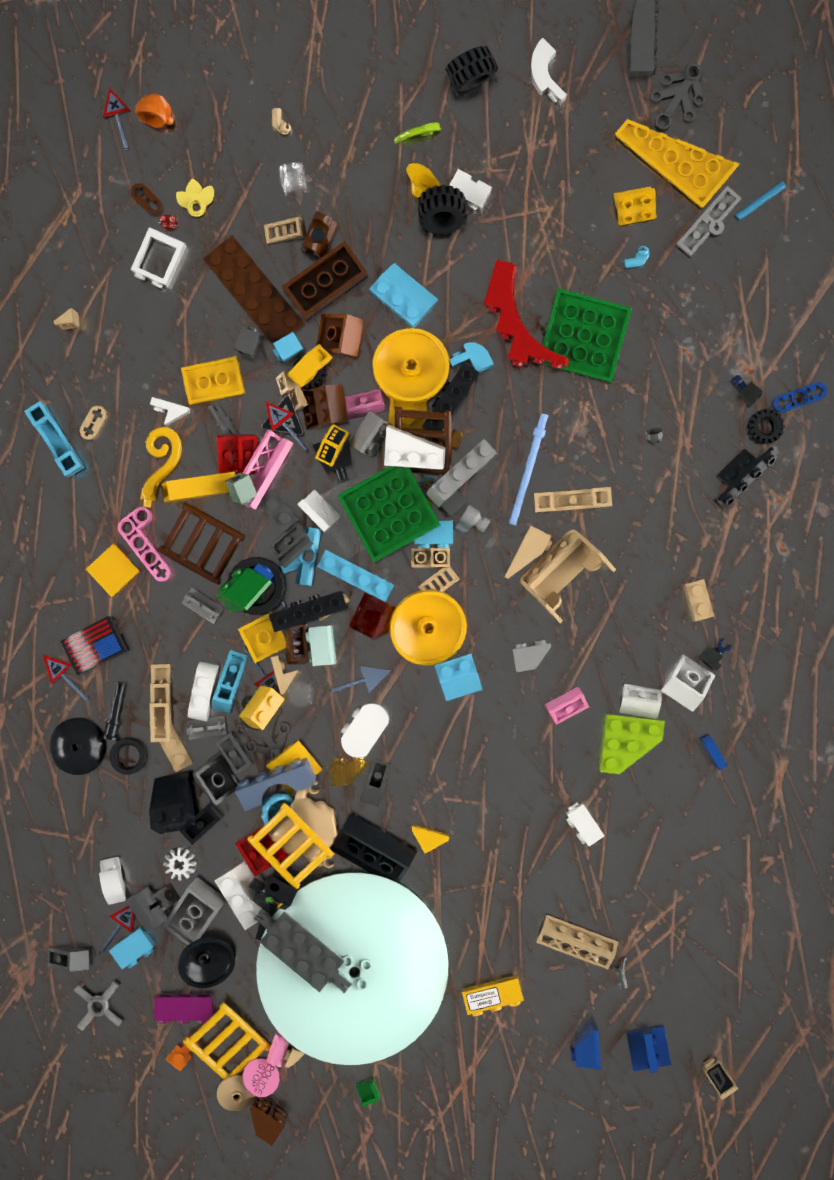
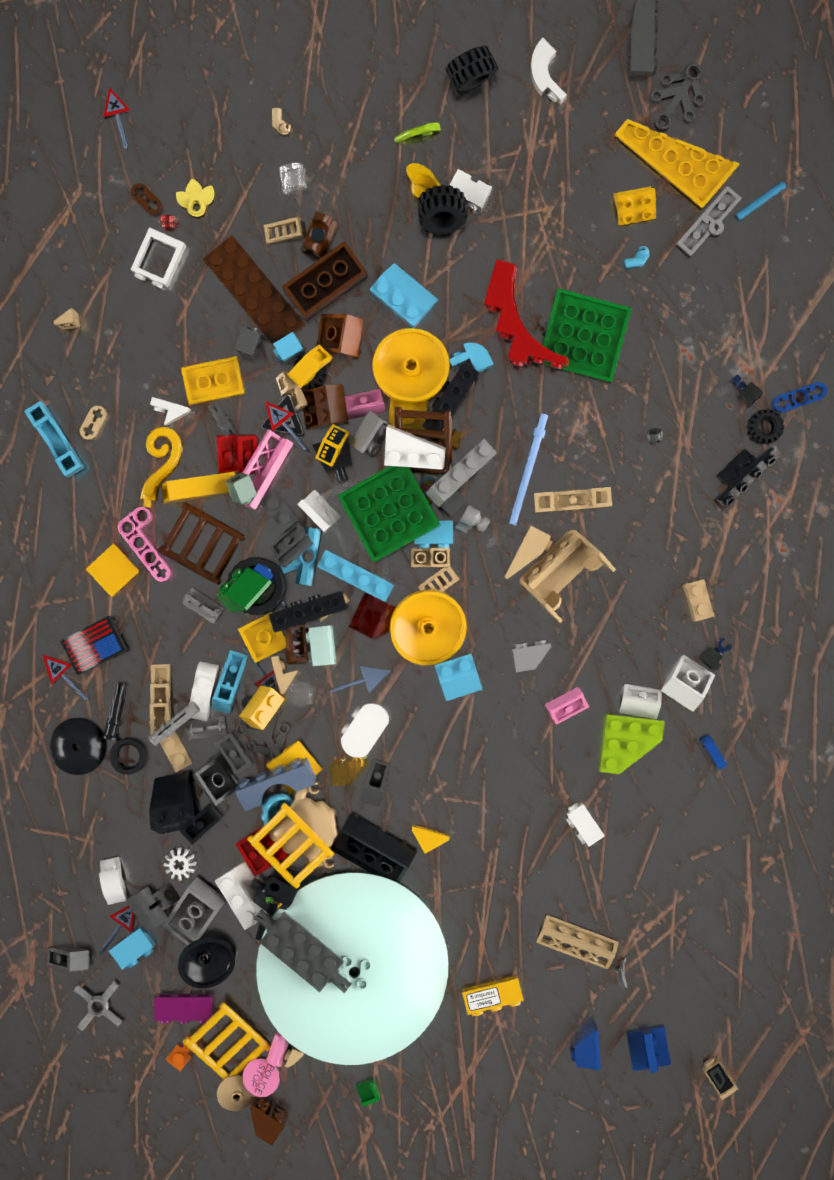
orange piece [134,93,174,128] -> none
none -> light grey pin [148,701,200,746]

